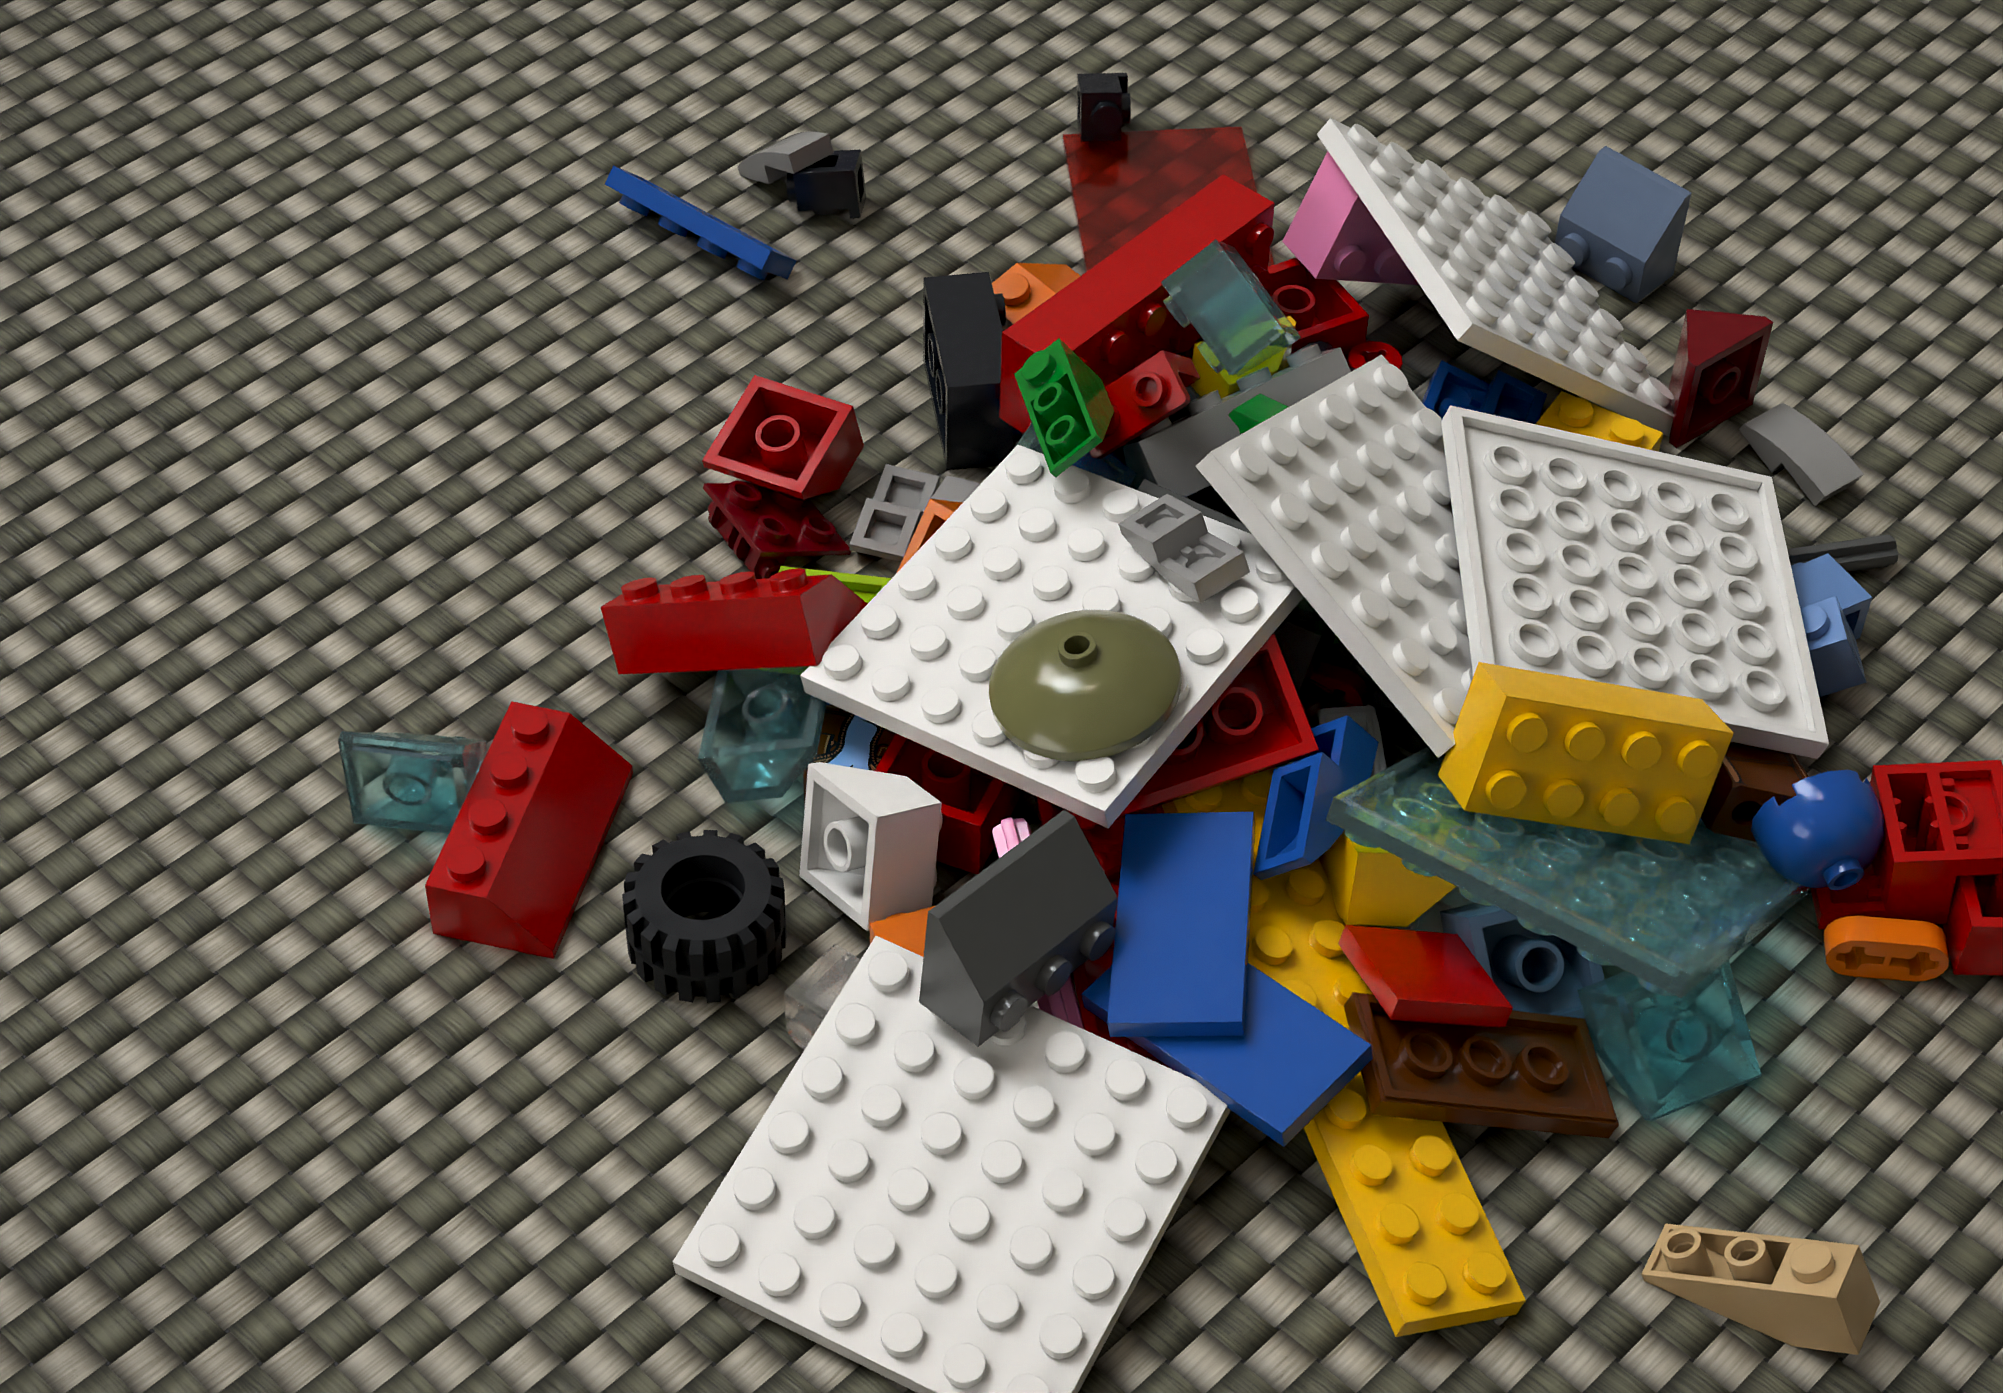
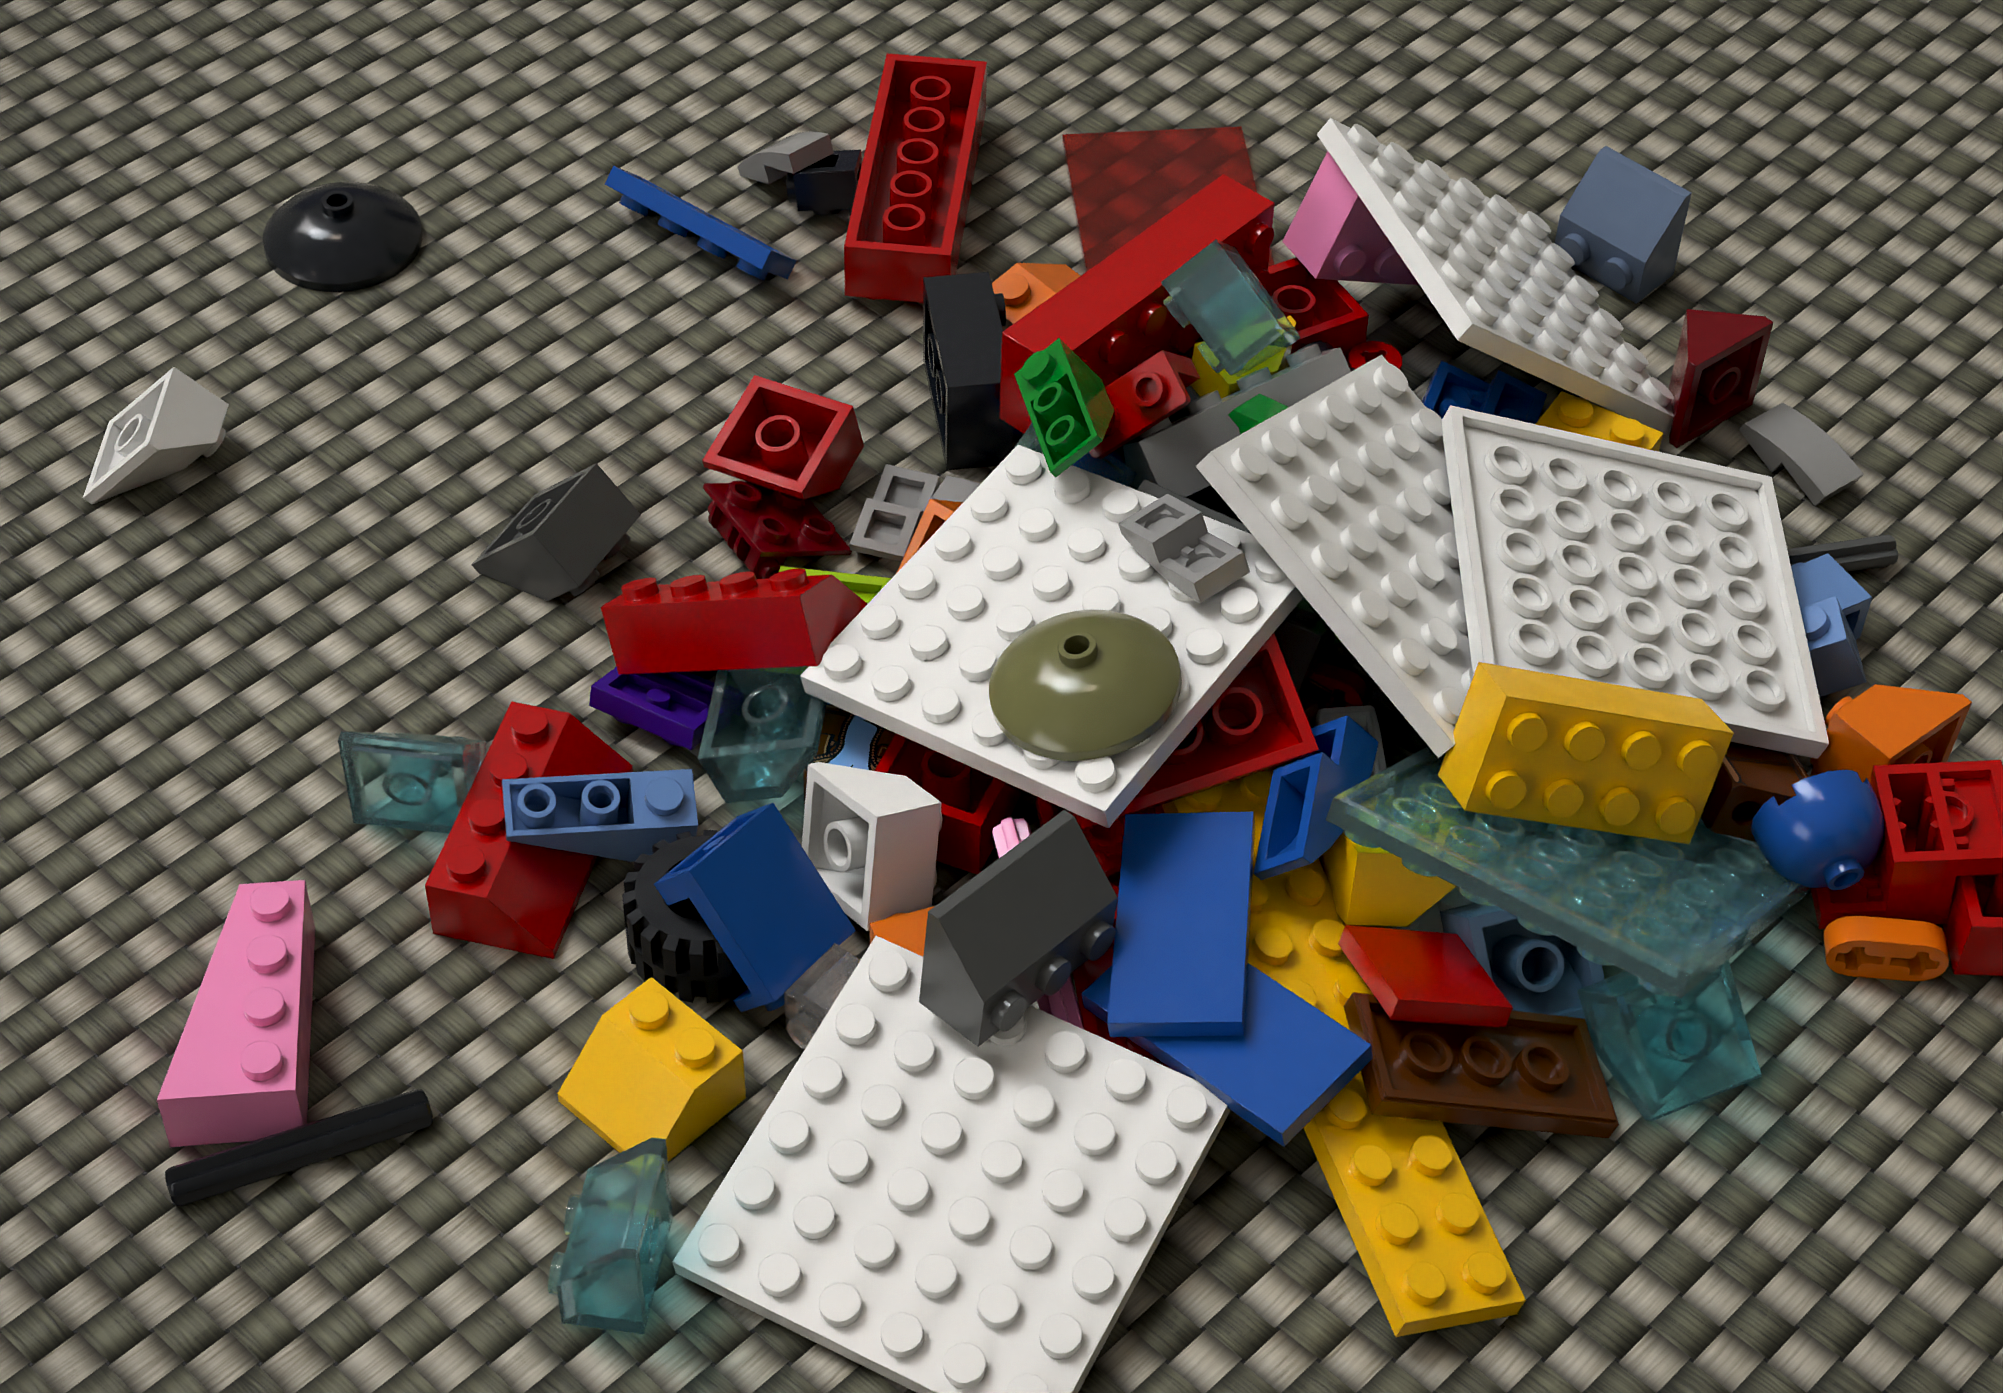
black brick [1077,73,1131,142] -> none
tan slope [1641,1223,1880,1355] -> none
none -> white slope [83,367,229,504]
none -> bright pink wedge [157,880,315,1147]
none -> black axle [165,1089,433,1207]
none -> black dish [263,182,422,292]
none -> dark grey slope [471,463,641,601]
none -> medium blue slope [502,769,698,862]
none -> clear light blue slope [548,1137,673,1335]
none -> yellow slope [557,977,746,1178]
none -> dark purple plate [589,667,740,750]
none -> blue panel [654,803,856,1012]
none -> red brick [844,53,987,304]
none -> orange slope [1810,684,1972,782]

